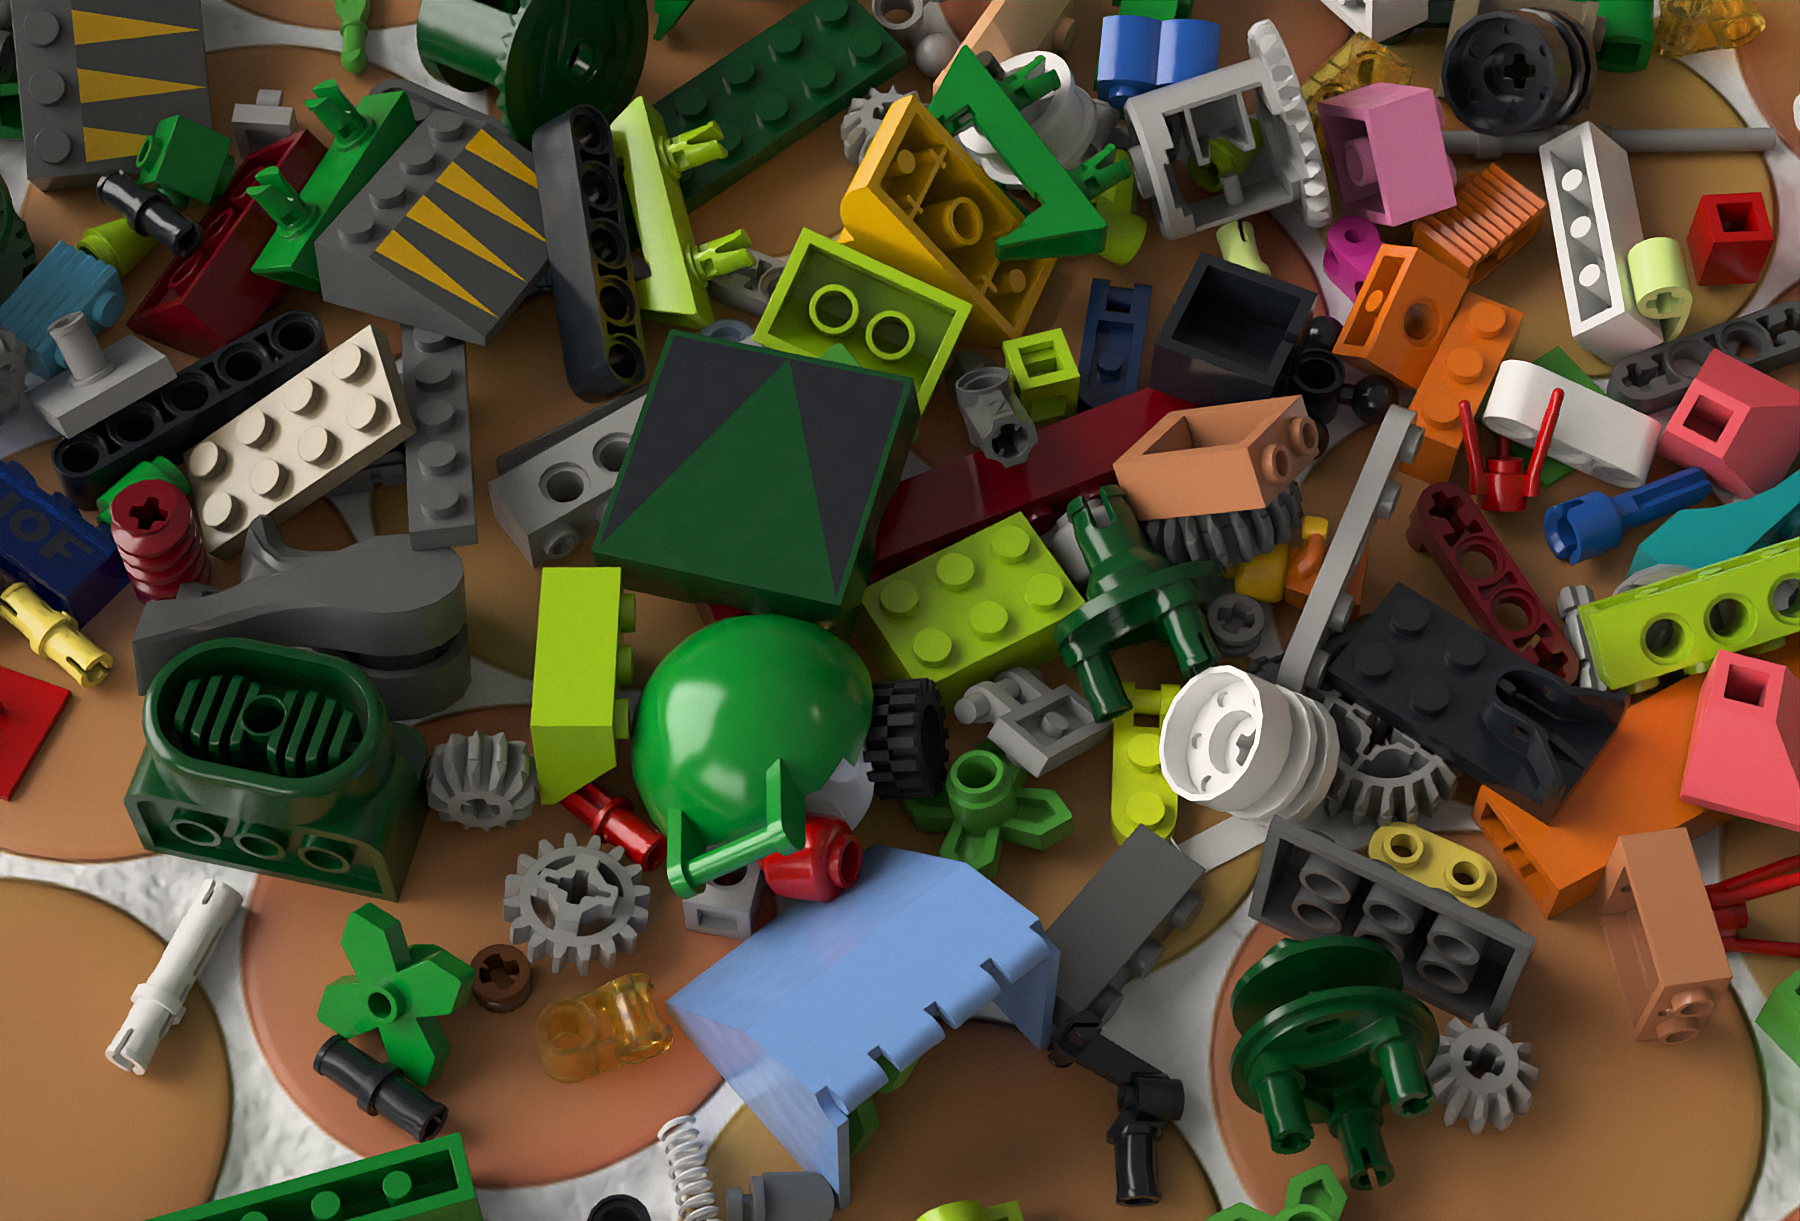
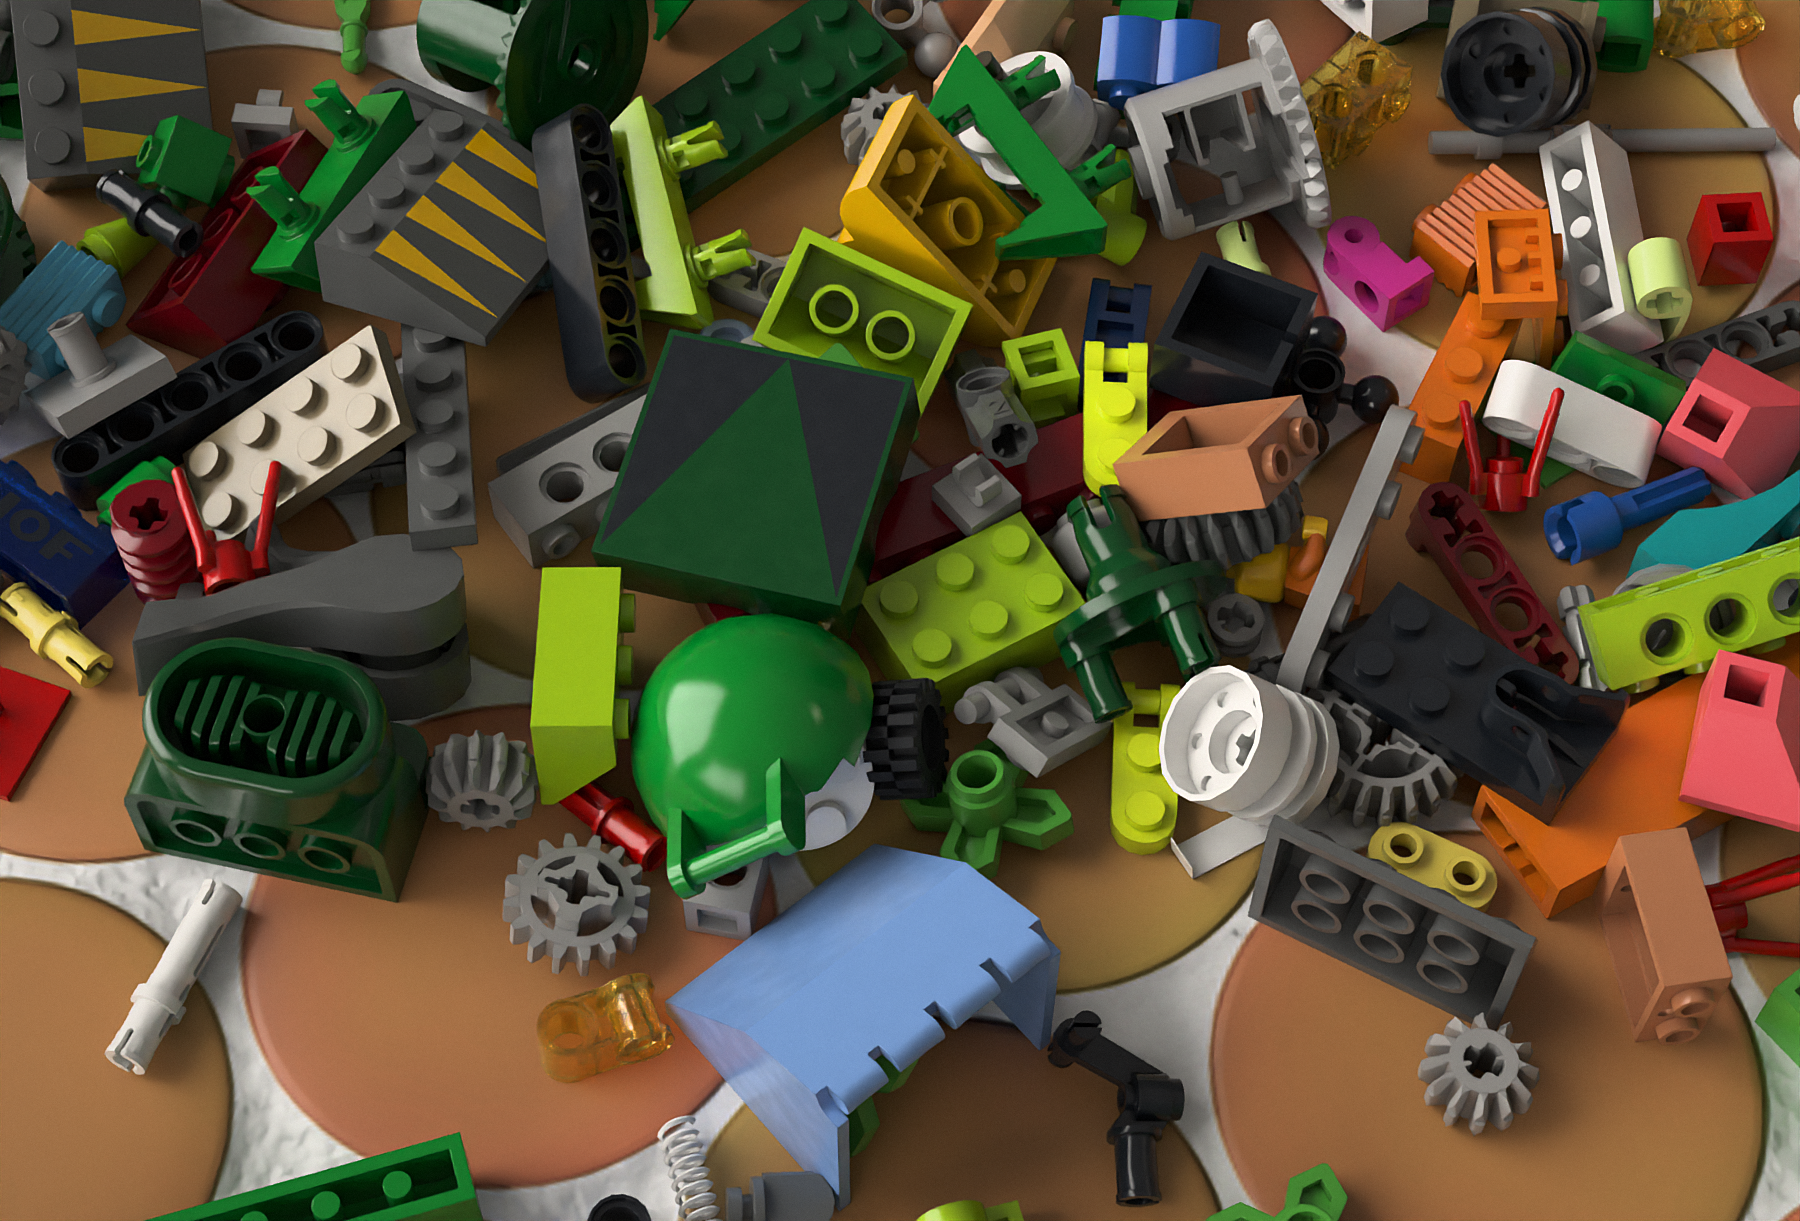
black pin [313,1034,449,1143] -> none
green plant [317,903,476,1087] -> none
reddish brown bush [470,944,533,1014] -> none
red head [757,811,863,903] -> none
dark grey brick [1045,823,1206,1028] -> none
lime cone [1187,117,1265,192] -> none
dark green piece [1229,936,1440,1191] -> none
bright pink brick [1317,82,1457,227] -> none
orange brick [1332,244,1470,390] -> none
none -> red plant [171,461,282,596]
none -> light grey tile [932,453,1022,537]
none -> neon yellow plate [1083,341,1148,497]
none -> orange bracket [1473,209,1568,370]
none -> green plate [1549,330,1686,427]

